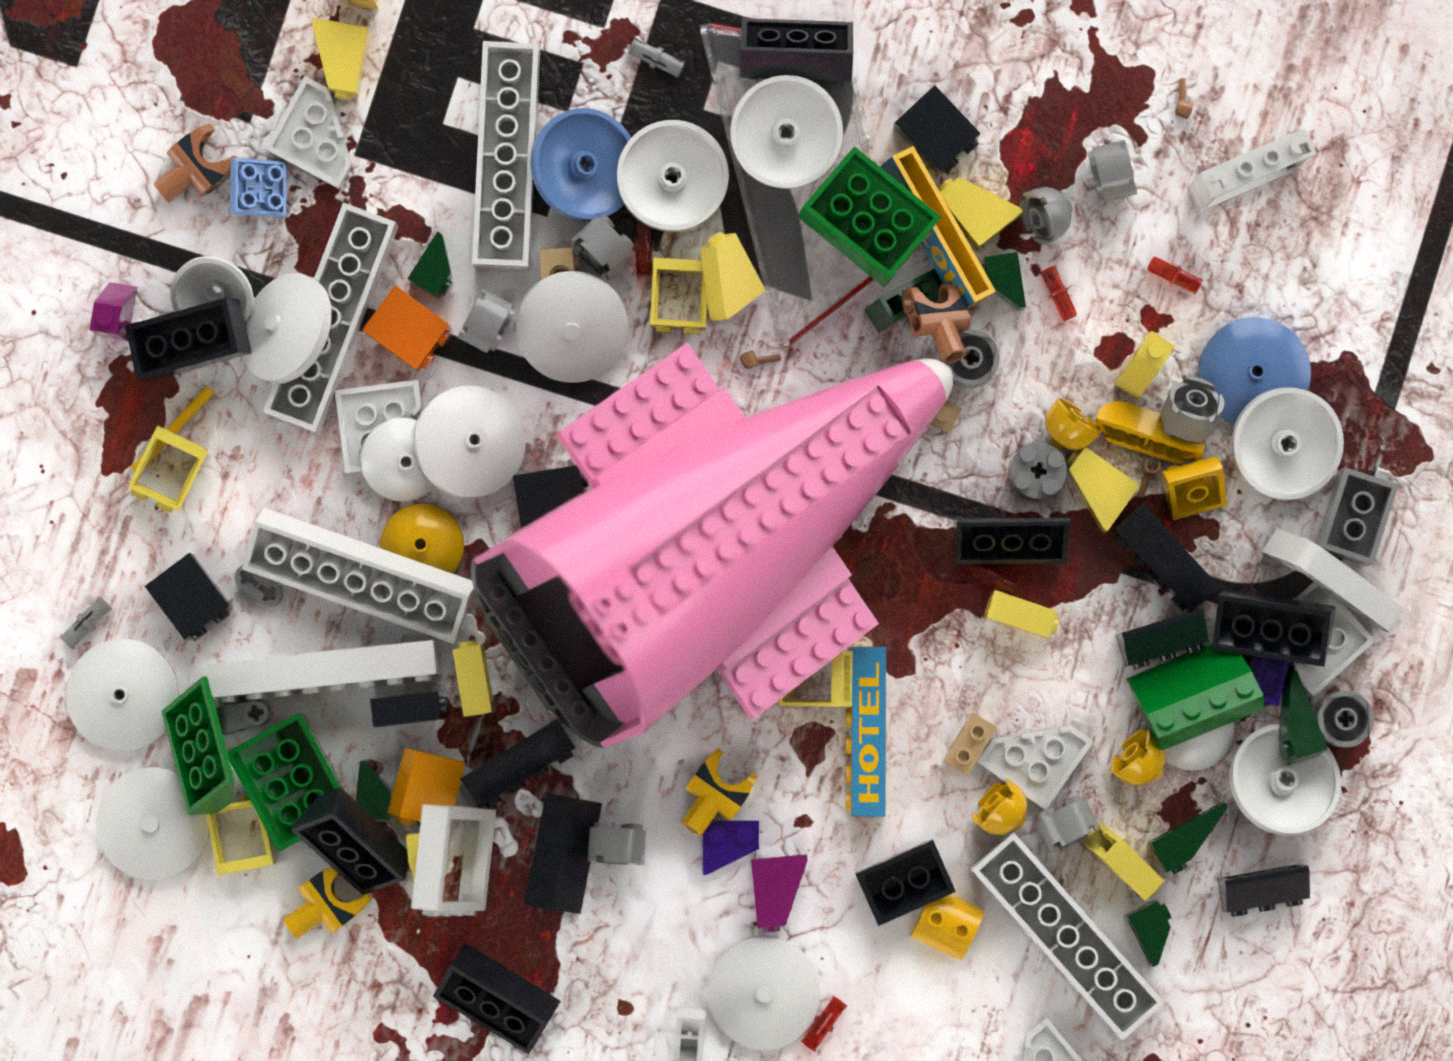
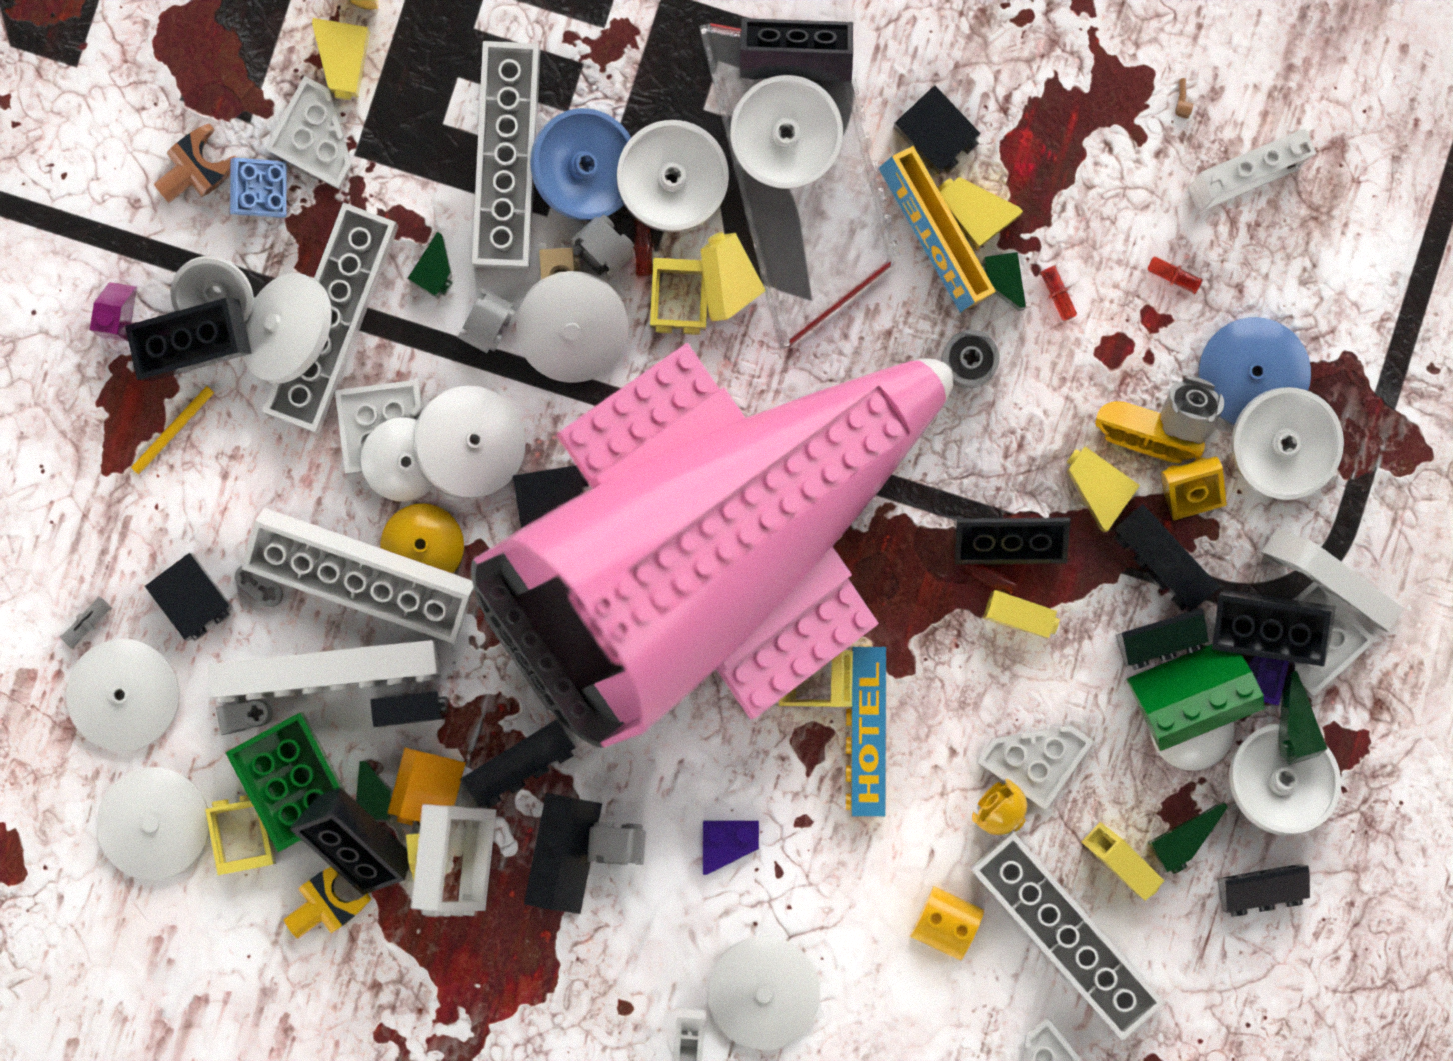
light yellow window [128,425,209,513] -> none
green slope [161,676,235,815] -> none
orange brick [362,285,452,372] -> none
black slope [433,942,561,1055] -> none
light yellow window [452,640,495,717] -> none
light grey pin [628,38,686,78] -> none
yellow connector [681,748,758,836] -> none
medium nougat hand [740,350,781,369] -> none
magenta slope [751,854,808,933] -> none
green slope [798,146,941,288] -> none
clear red pin [801,995,848,1052] -> none
black slope [854,839,956,926] -> none
dark green slope [864,268,948,334] -> none
nougat connector [902,284,970,364] -> none
tan plate [930,400,962,434] -> none
tan brick [942,713,997,776] -> none
light grey brick [1008,443,1067,501] -> none
light grey cylinder [1020,187,1073,245] -> none
light grey brick [1035,795,1101,854] -> none
yellow cylinder [1044,398,1101,451] -> none
light grey brick [1087,140,1138,202] -> none
yellow cylinder [1110,729,1166,786] -> none
light yellow slope [1114,331,1175,400] -> none
dark green slope [1125,900,1172,967] -> none
medium nougat hand [1137,458,1161,498] -> none
light grey brick [1314,691,1375,747] -> none
light grey brick [1316,467,1399,566] -> none

